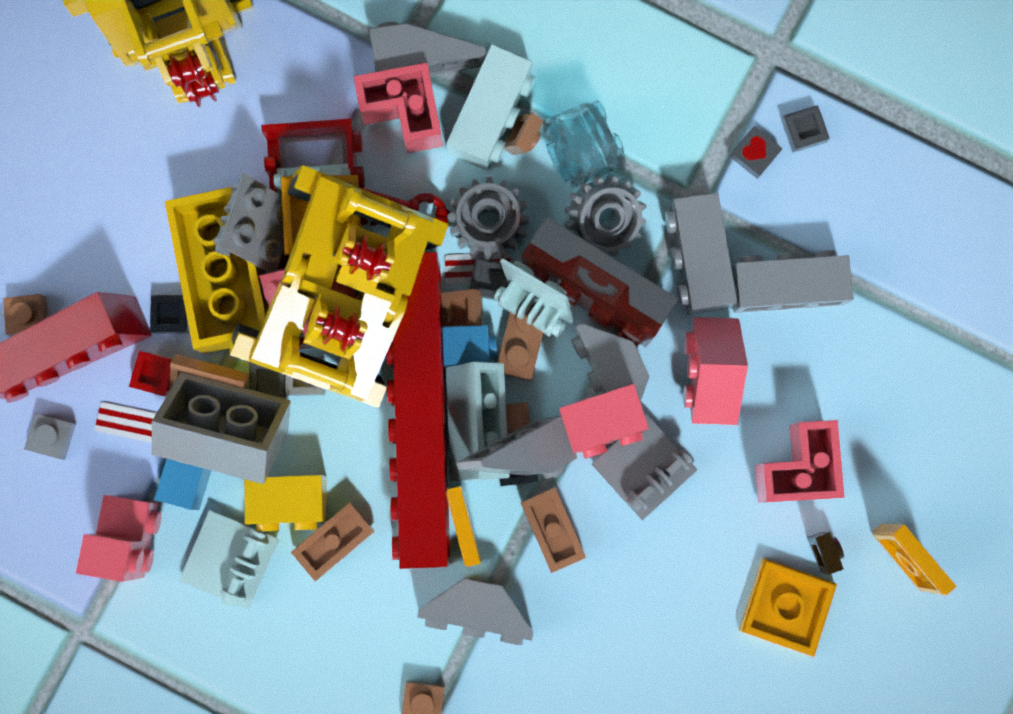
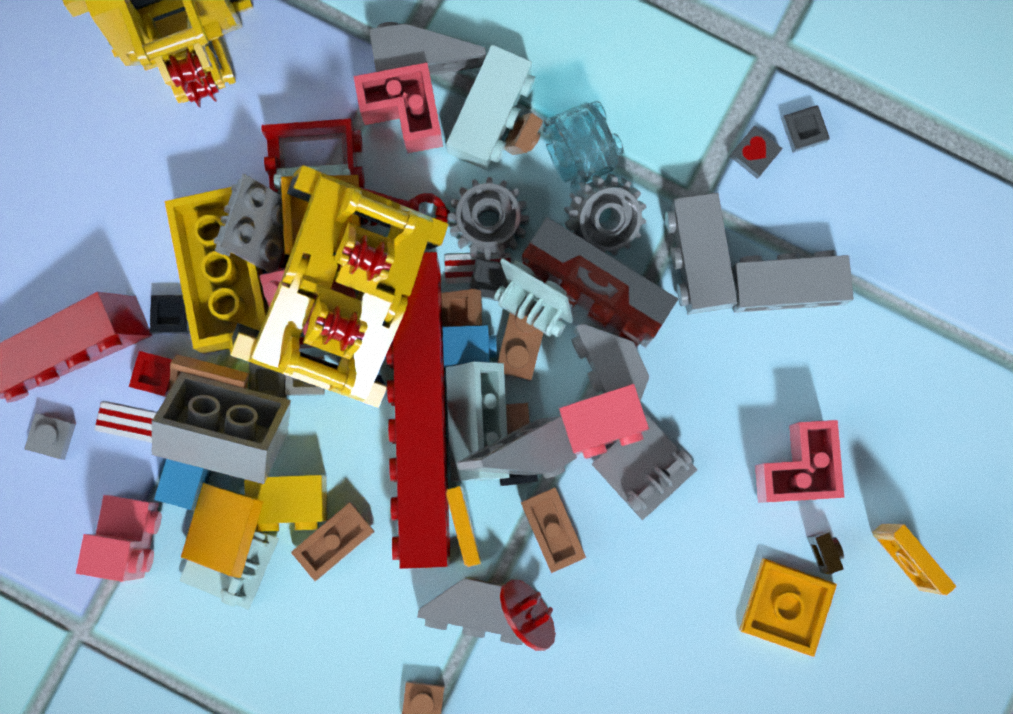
nougat plate [3,294,47,337] -> none
coral brick [683,317,748,425] -> none
none -> light orange tile [181,483,263,578]
none -> piece [500,579,556,651]

